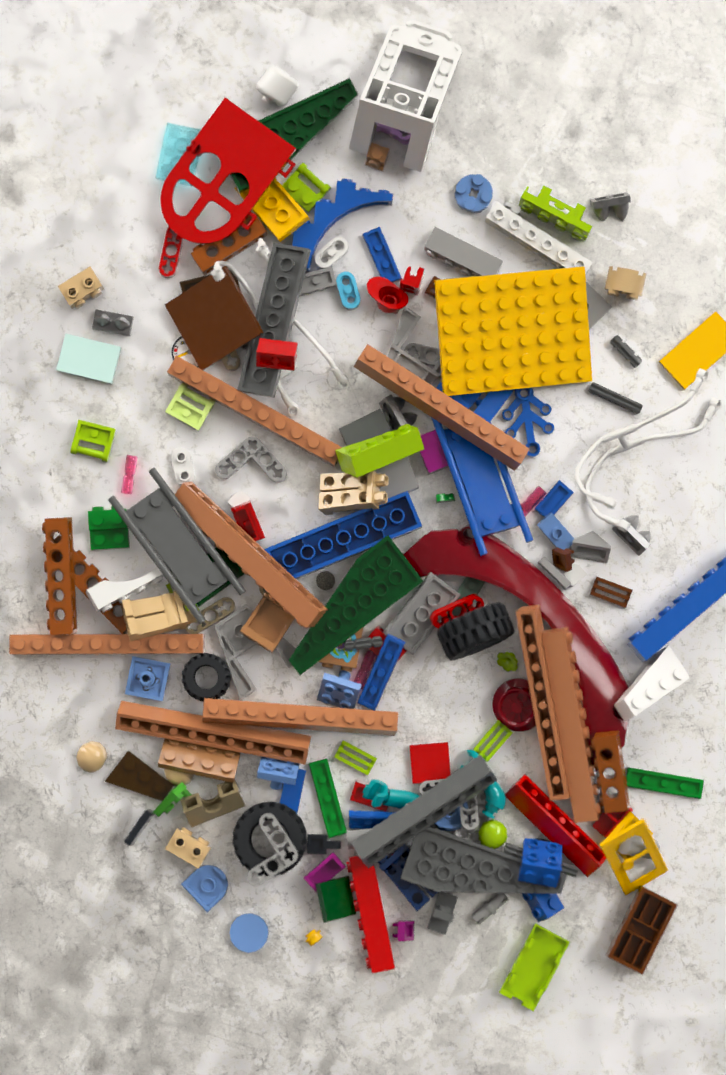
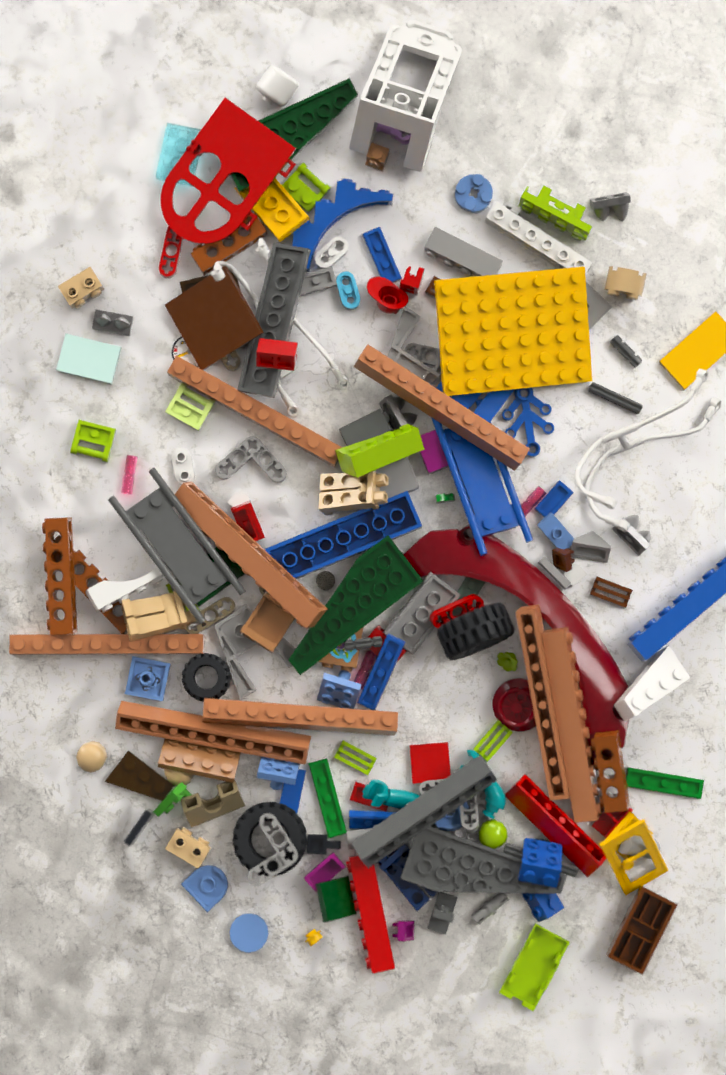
green plate [88,505,130,550] -> none

